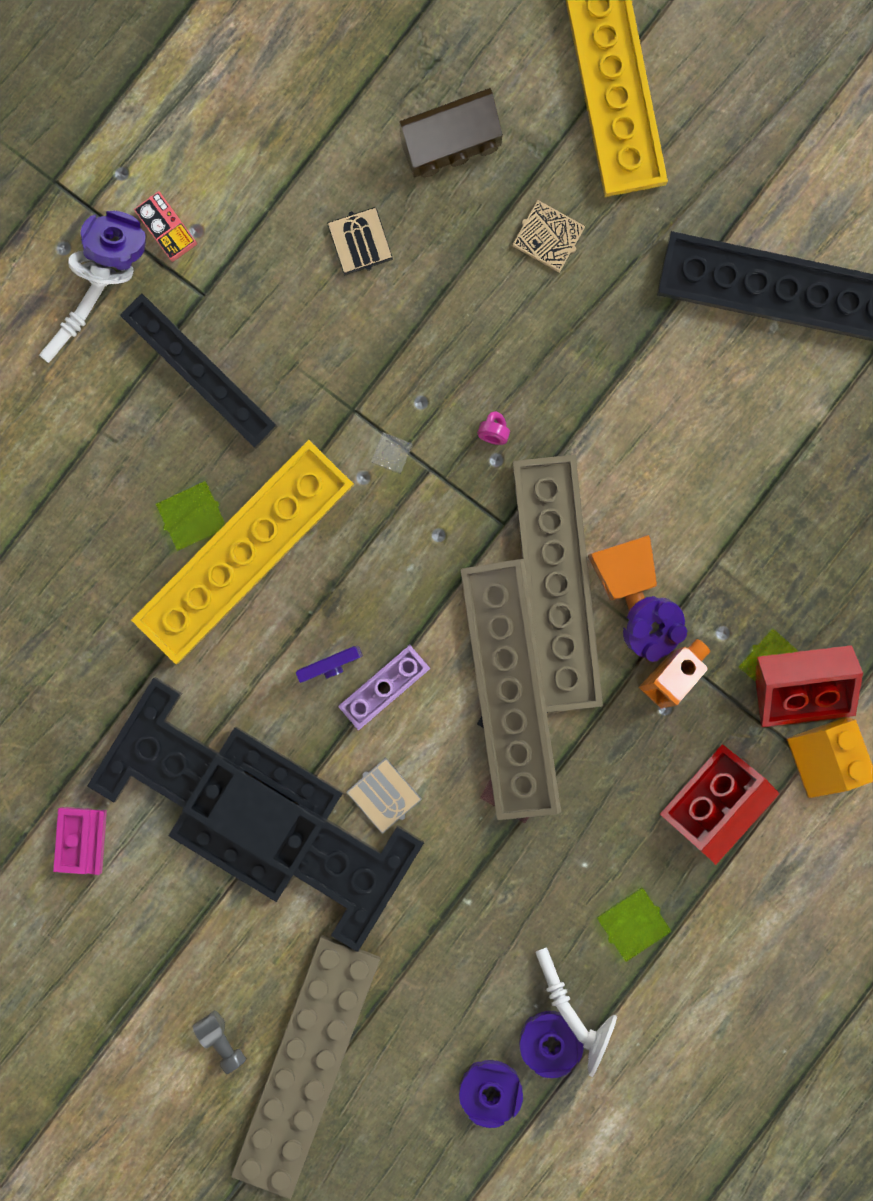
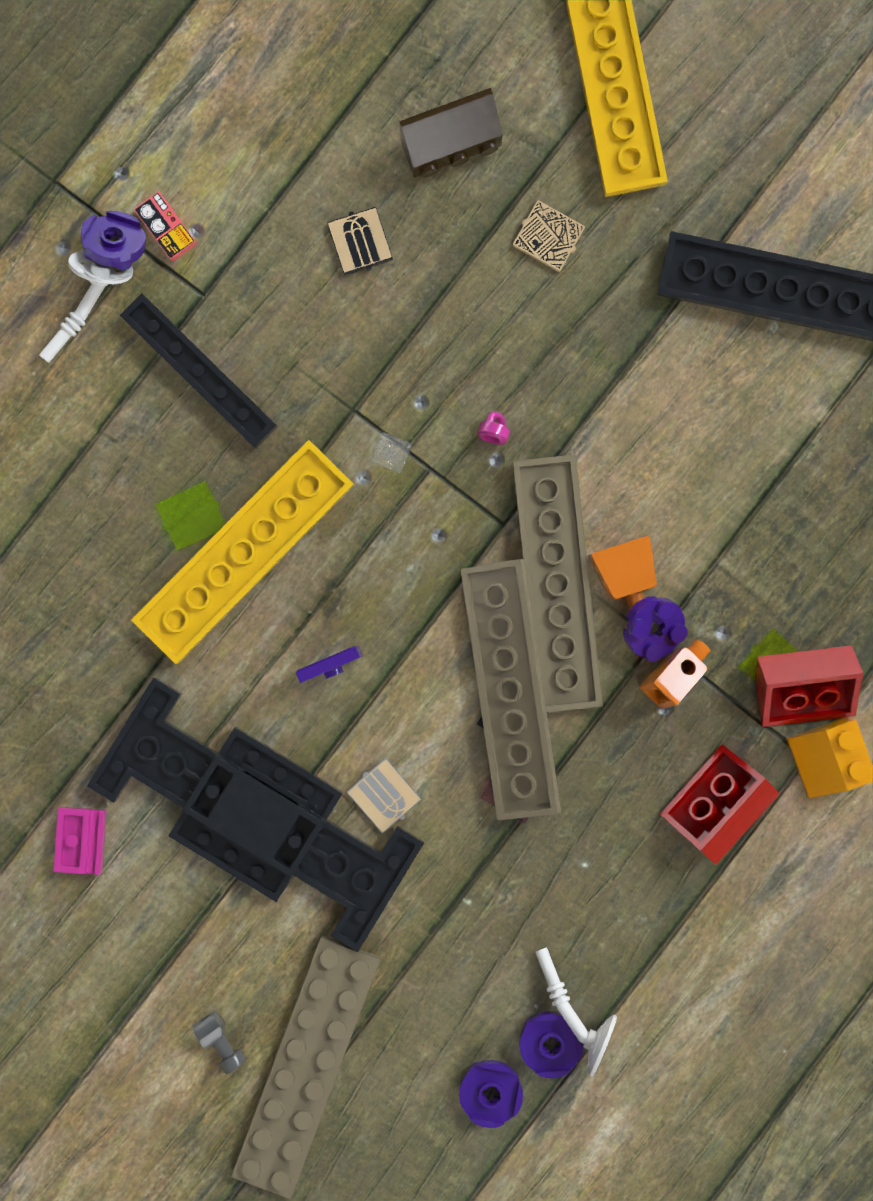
lavender tile [338,645,430,730] -> none
clear neon green piece [597,887,672,962] -> none

